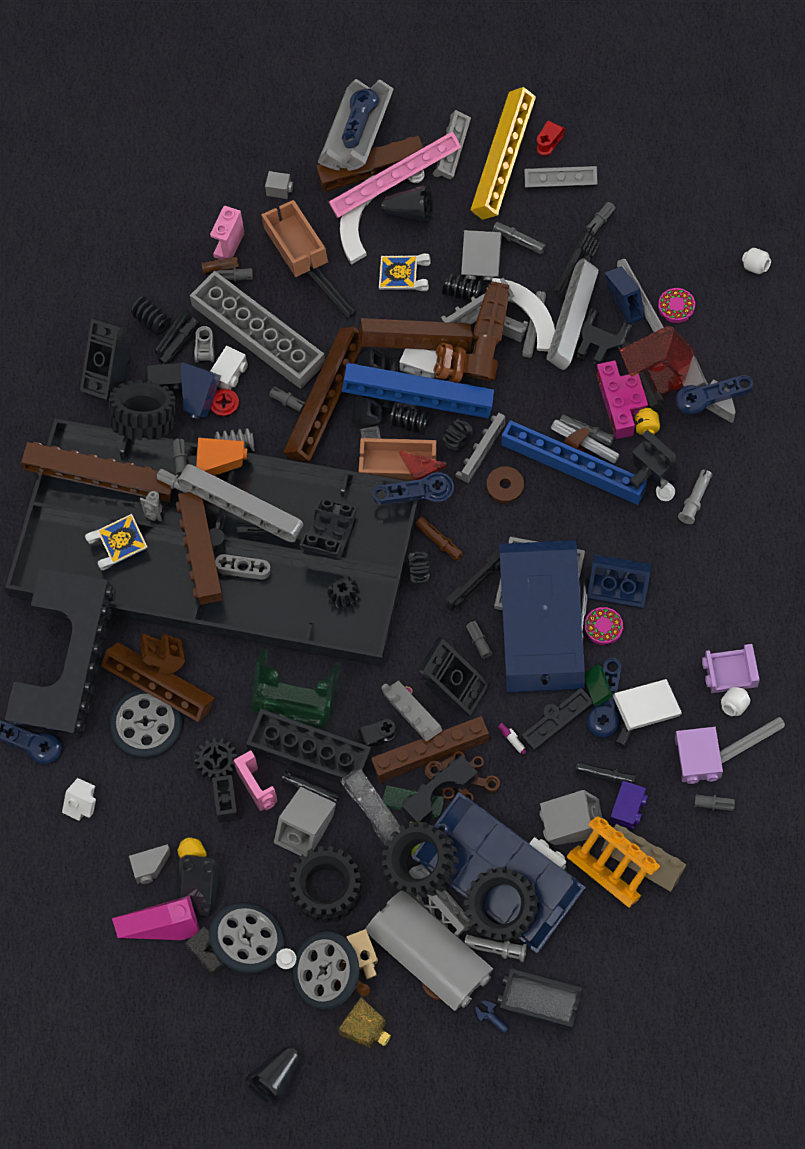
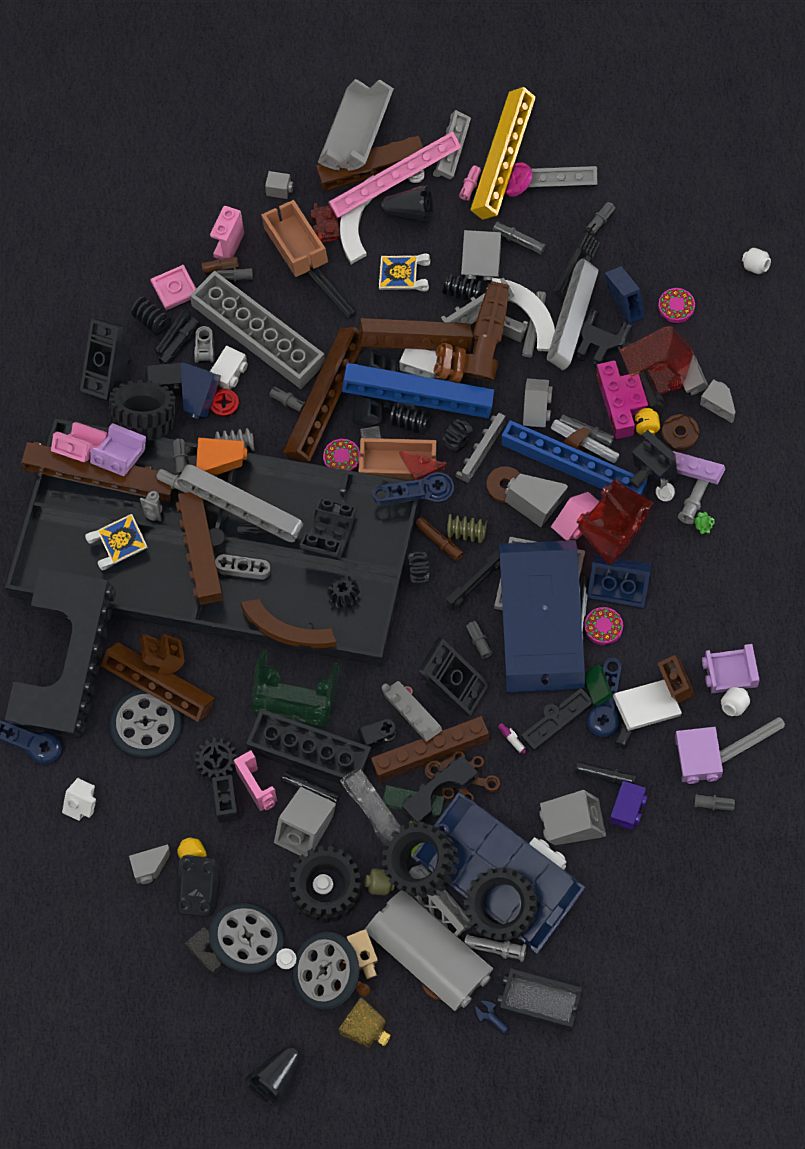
dark pink wedge [112,895,201,940] -> none
dark blue beam [342,89,379,148] -> none
red piece [537,121,565,156] -> none
light orange fence [567,816,660,907] -> none
dark tan brick [601,824,687,892] -> none
light grey axle [617,259,665,336] -> none
dark blue beam [675,375,753,414] -> none
none -> bright pink panel [51,422,108,462]
none -> lavender panel [90,423,146,476]
none -> bright pink plate [150,265,196,310]
none -> reddish brown tile [241,599,336,648]
none -> clear red bracket [311,202,340,242]
none -> white plate [313,874,333,895]
none -> tile [323,439,360,471]
none -> olive head [364,869,394,896]
none -> olive piece [447,514,488,543]
none -> bright pink axle [459,166,481,201]
none -> dark pink tile [505,162,532,197]
none -> light grey slope [505,474,568,527]
none -> light grey brick [523,379,552,427]
none -> bright pink brick [551,492,604,541]
none -> clear red windscreen [577,479,653,565]
none -> reddish brown brick [657,655,696,704]
none -> reddish brown tile [661,414,699,451]
none -> lavender plate [673,451,725,484]
none -> bright green plant [694,512,715,534]

